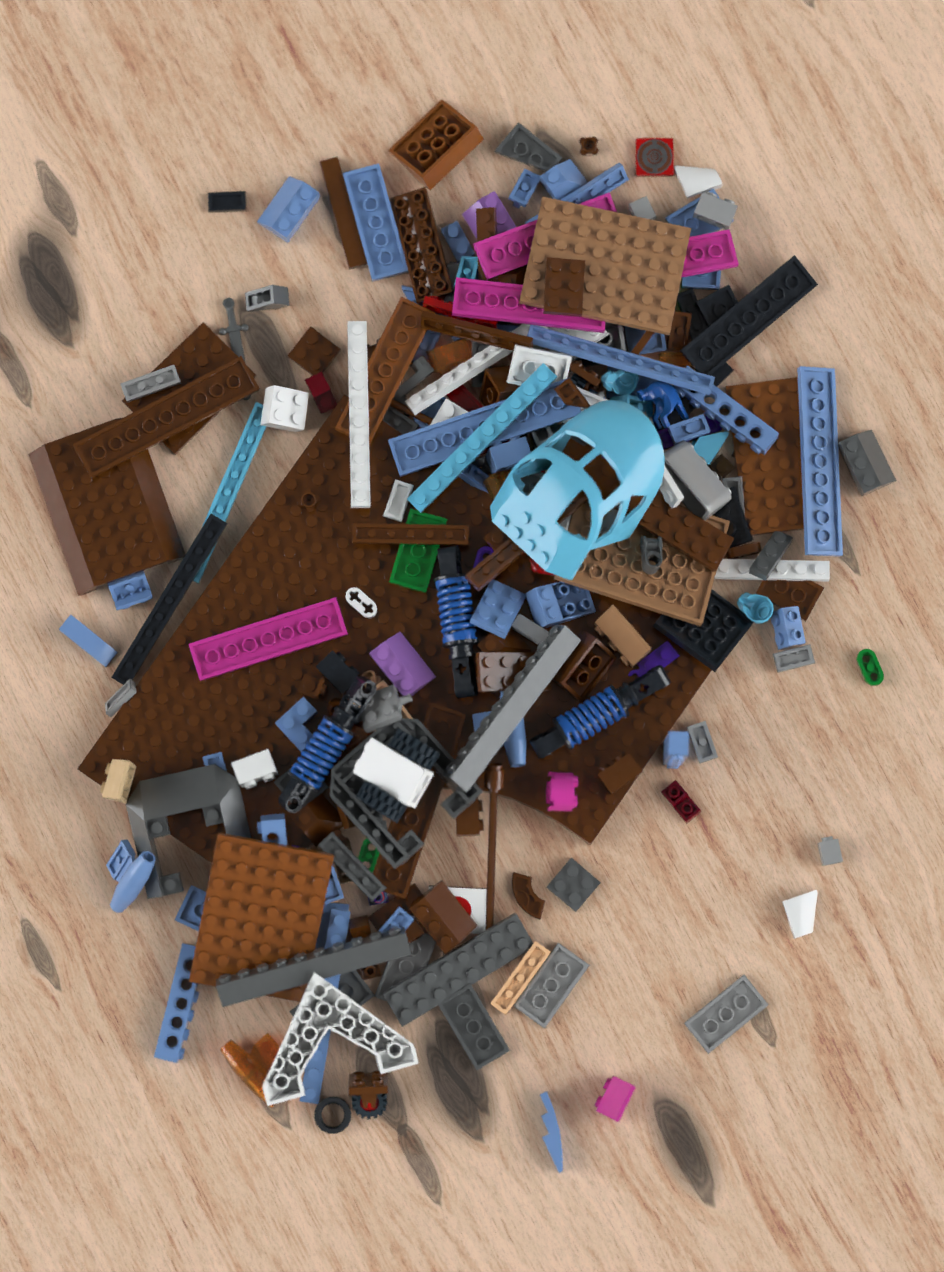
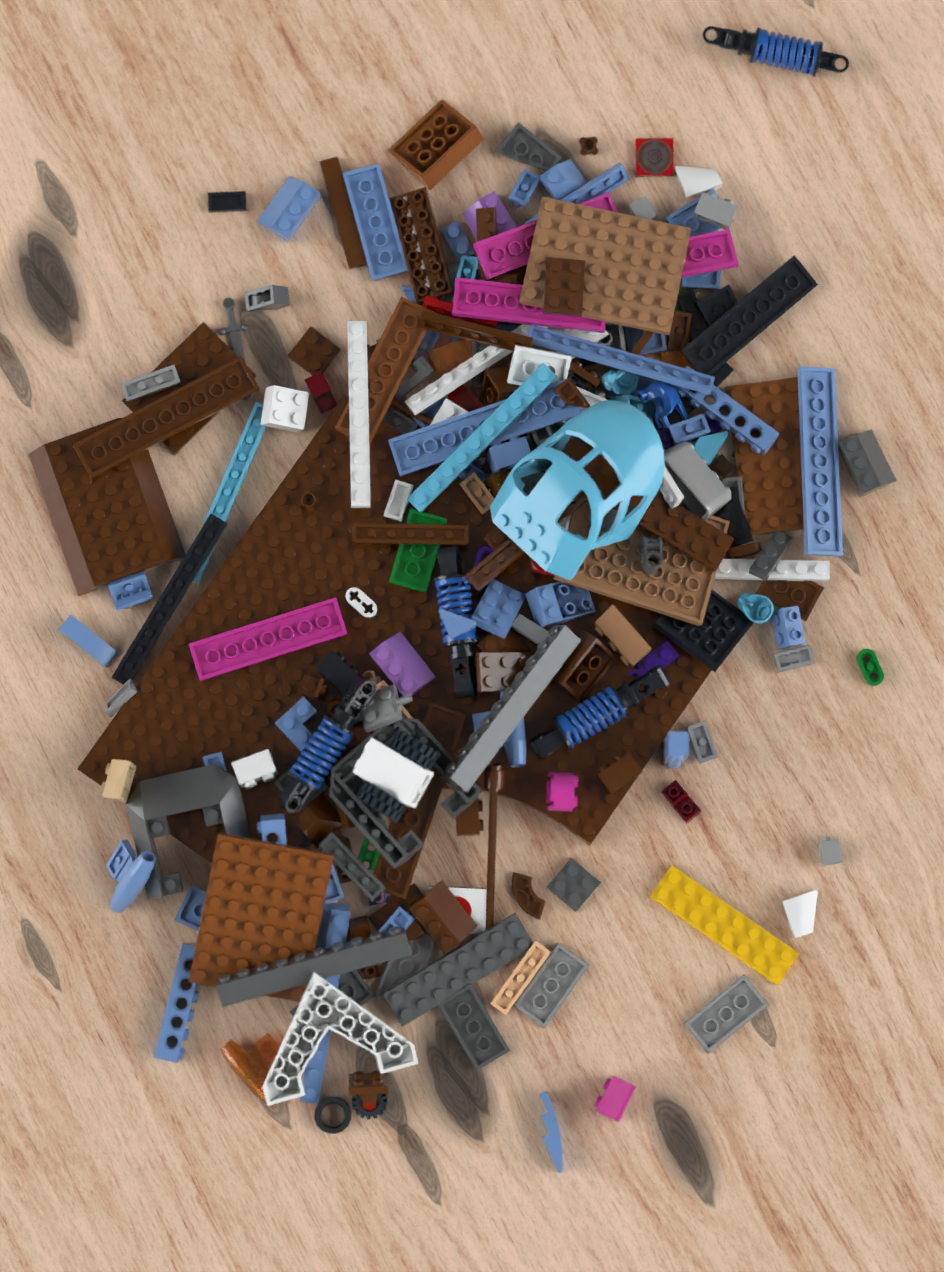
none -> medium blue slope [439,609,477,639]
none -> medium nougat plate [459,472,494,515]
none -> yellow plate [650,865,799,986]
none -> piece [703,26,849,77]

